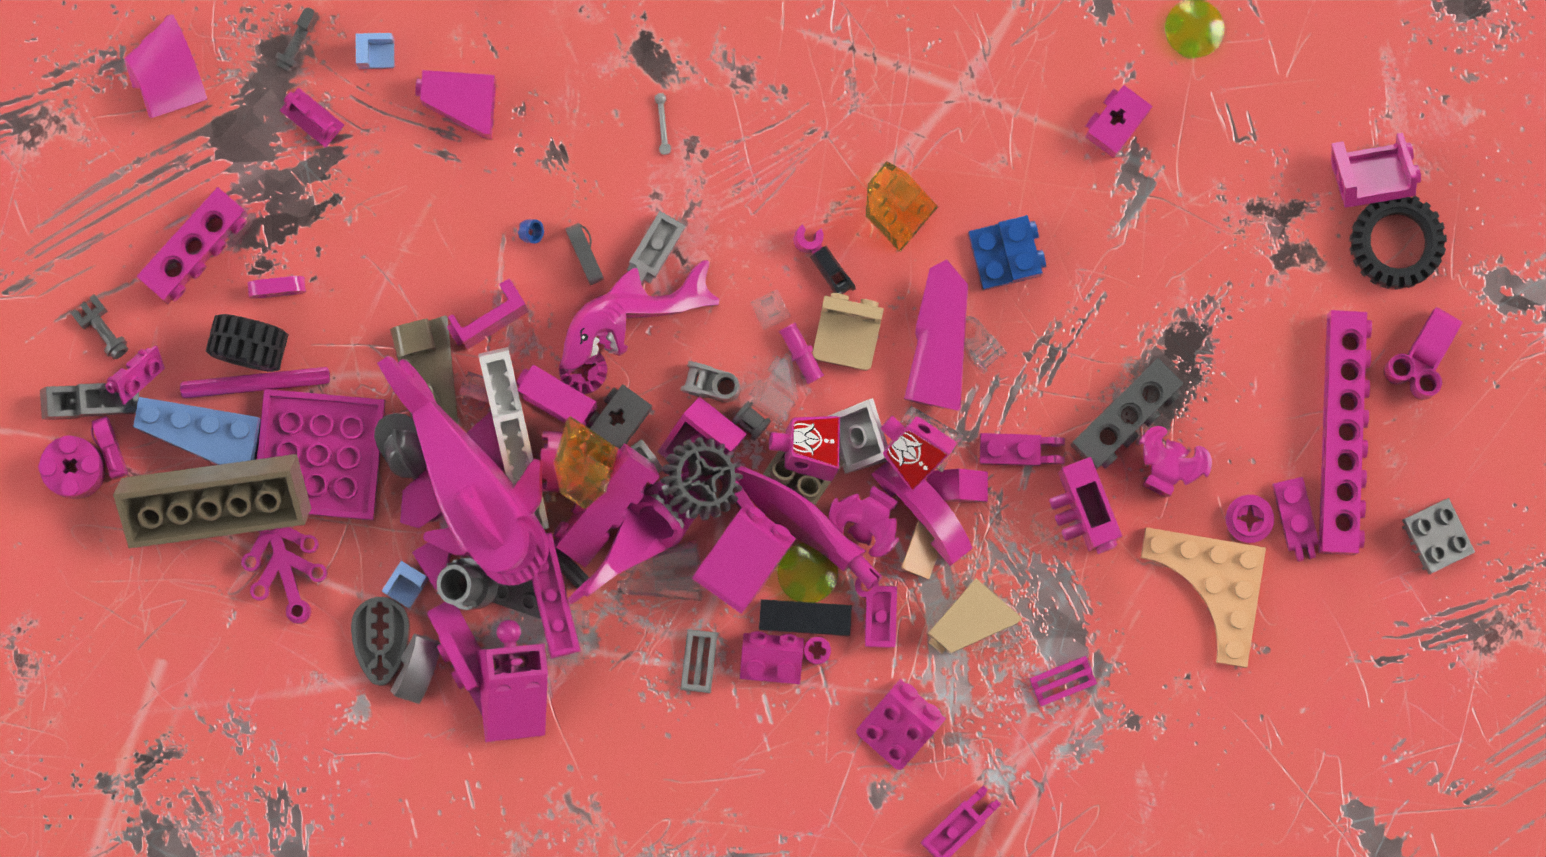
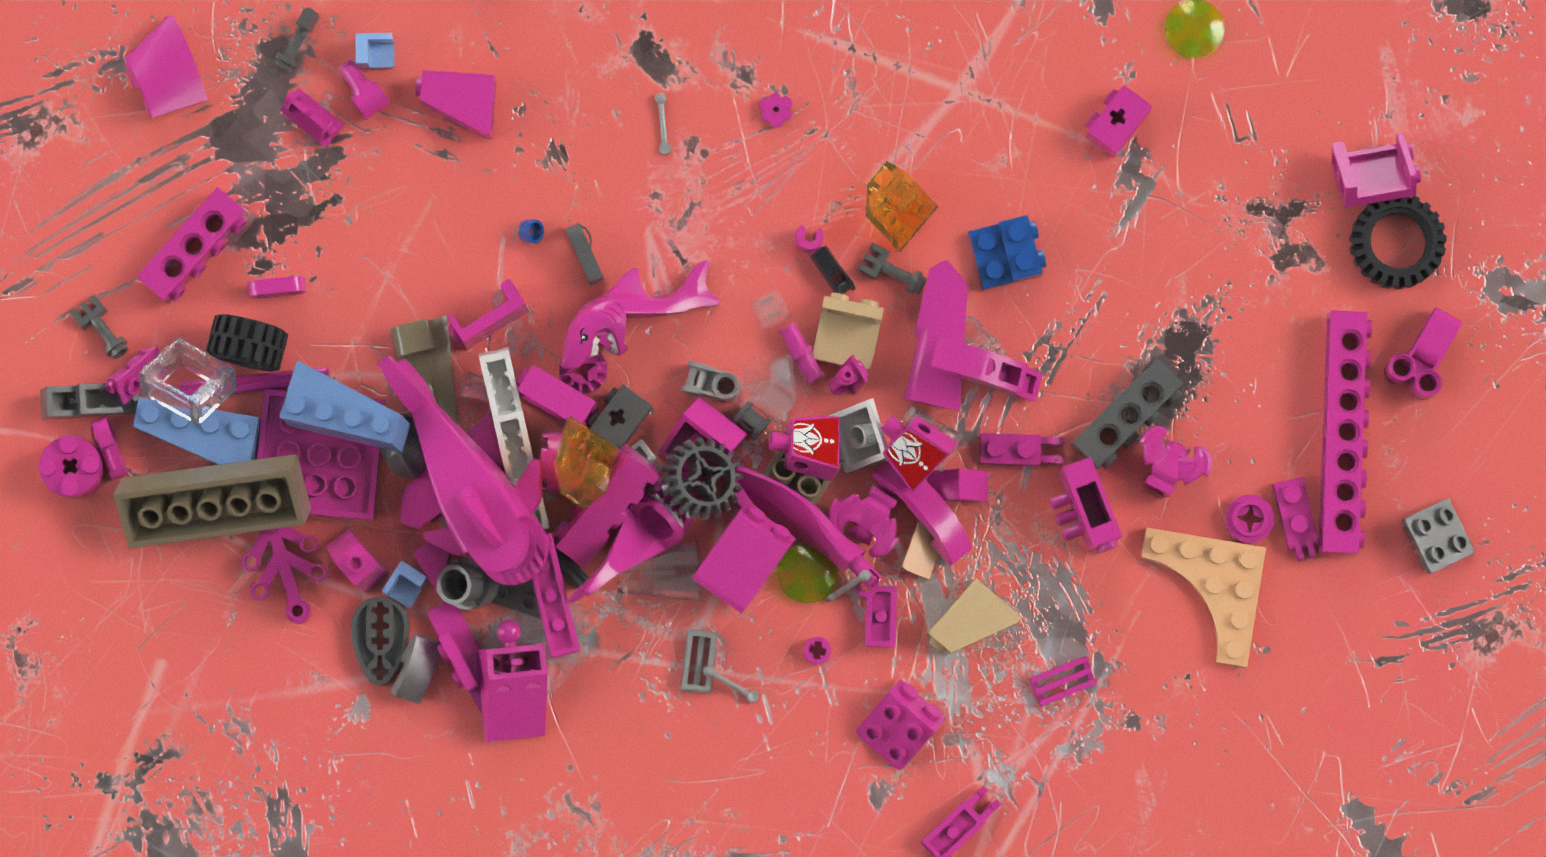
light grey hinge [627,211,686,285] -> none
dark pink bracket [740,631,804,684] -> none
black tile [759,599,852,636] -> none
none -> clear window [139,337,237,425]
none -> medium blue wedge [279,360,411,453]
none -> dark pink slope [326,527,389,592]
none -> dark pink pin [338,60,391,120]
none -> light grey hinge [703,665,759,703]
none -> dark pink plant [759,93,792,128]
none -> light grey hinge [827,570,871,602]
none -> dark pink hinge [829,355,868,395]
none -> dark grey hinge [858,243,927,294]
none -> dark pink slope [931,337,1043,402]

